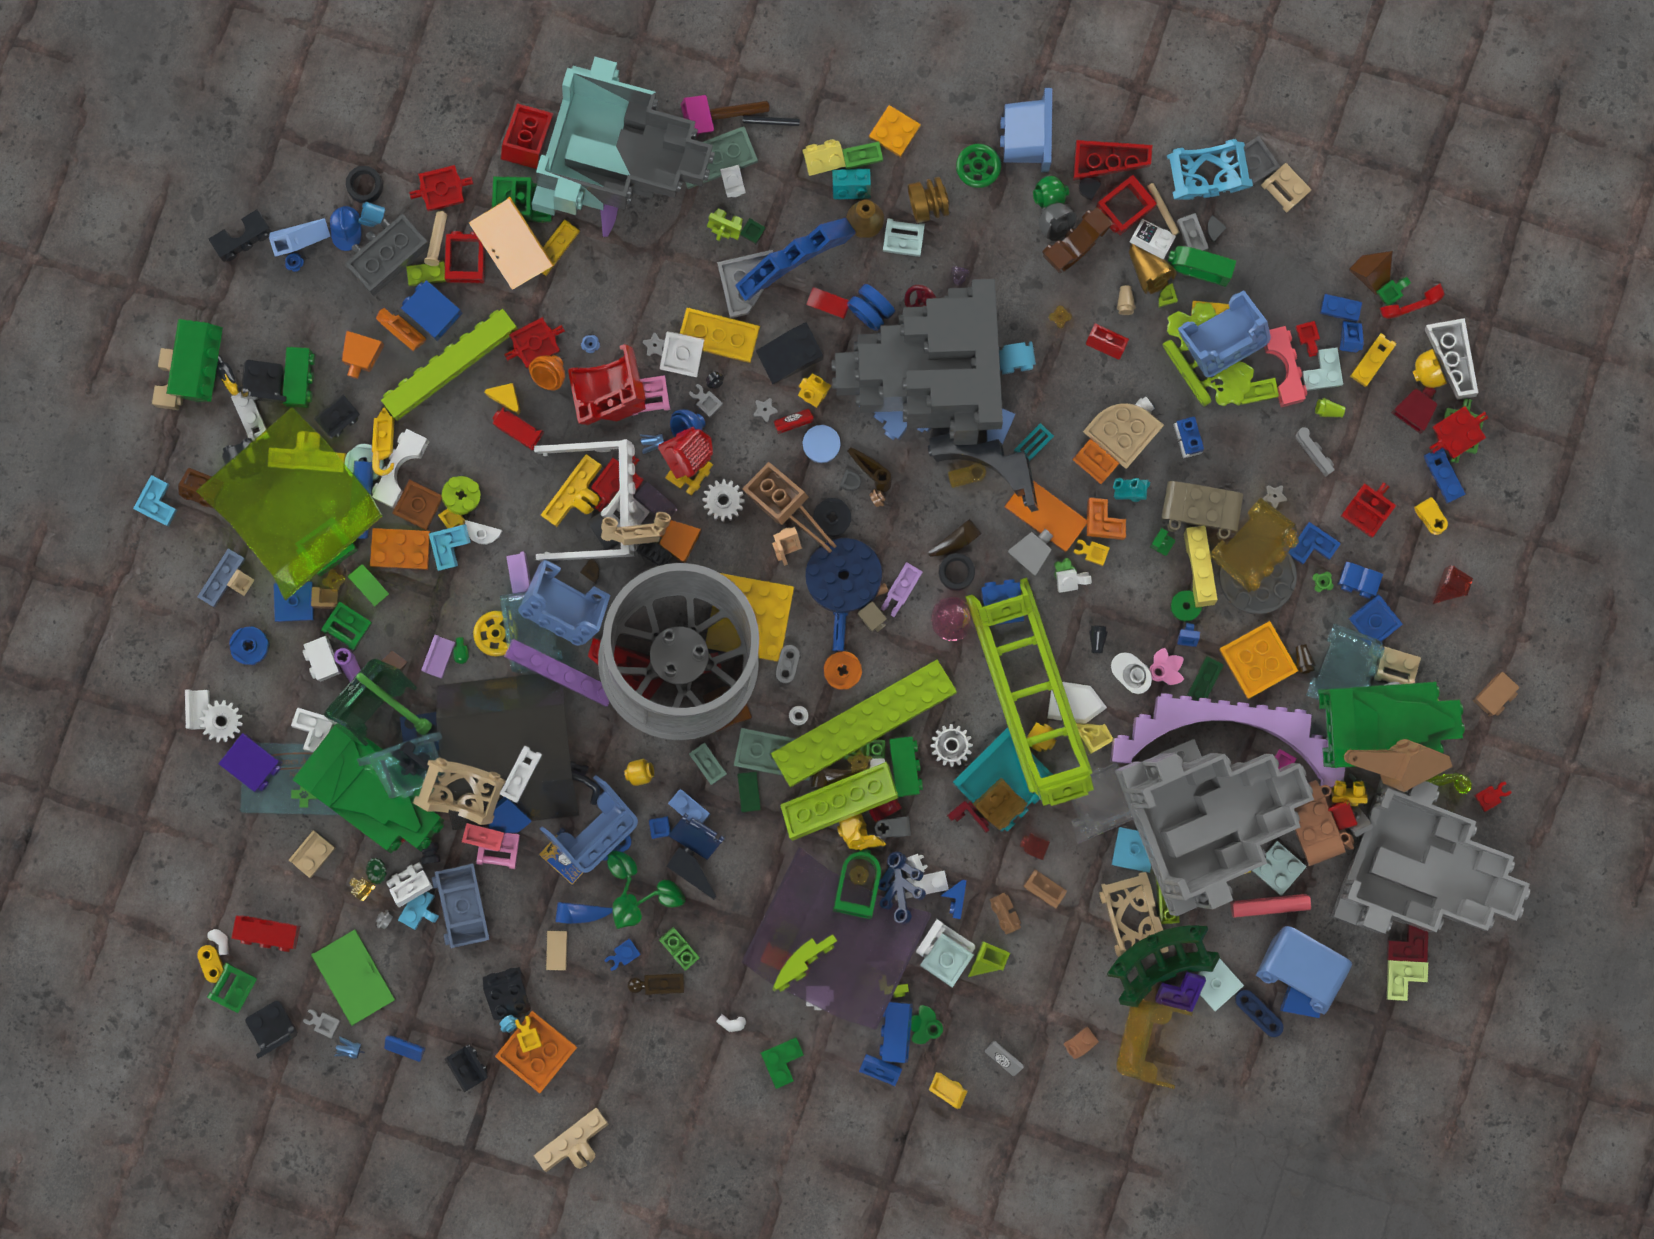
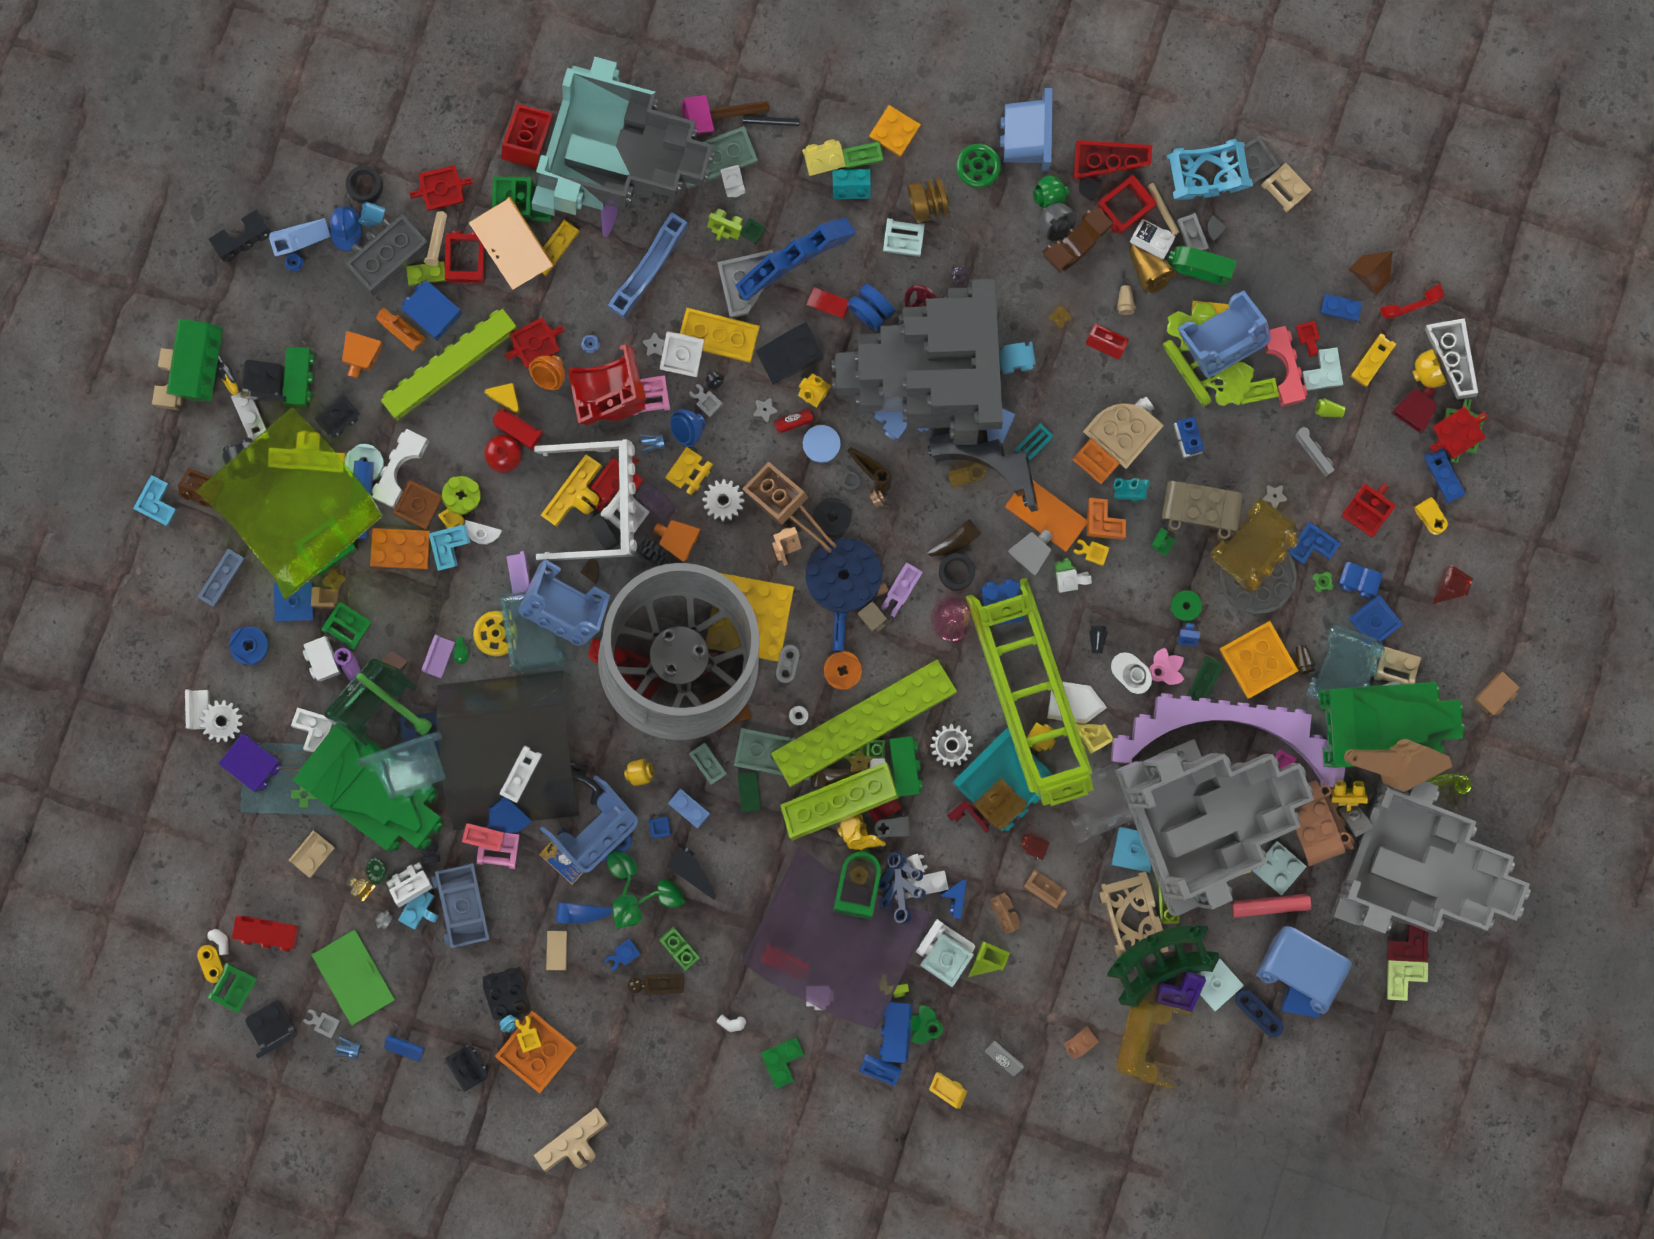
tan plate [227,569,254,596] -> none
bright green slope [347,564,389,607] -> none
yellow plate [372,407,395,476] -> none
black hips [392,741,430,776] -> none
tan fence [413,758,506,825] -> none
medium lavender plate [504,639,609,706] -> none
tan plate [601,512,671,545] -> none
red piece [658,427,713,479] -> none
dark blue piece [668,813,725,860] -> none
lime slope [772,934,837,992] -> none
pearl gold cone [847,200,884,238] -> none
lime tile [1158,283,1178,307] -> none
light yellow arch [1184,526,1218,607] -> none
red bracket [1328,799,1358,831] -> none
blue slope [1340,321,1364,352] -> none
green plate [1376,277,1411,306] -> none
red plate [1474,782,1512,812] -> none
none -> red cylinder [484,435,523,473]
none -> medium blue arch [608,212,689,320]

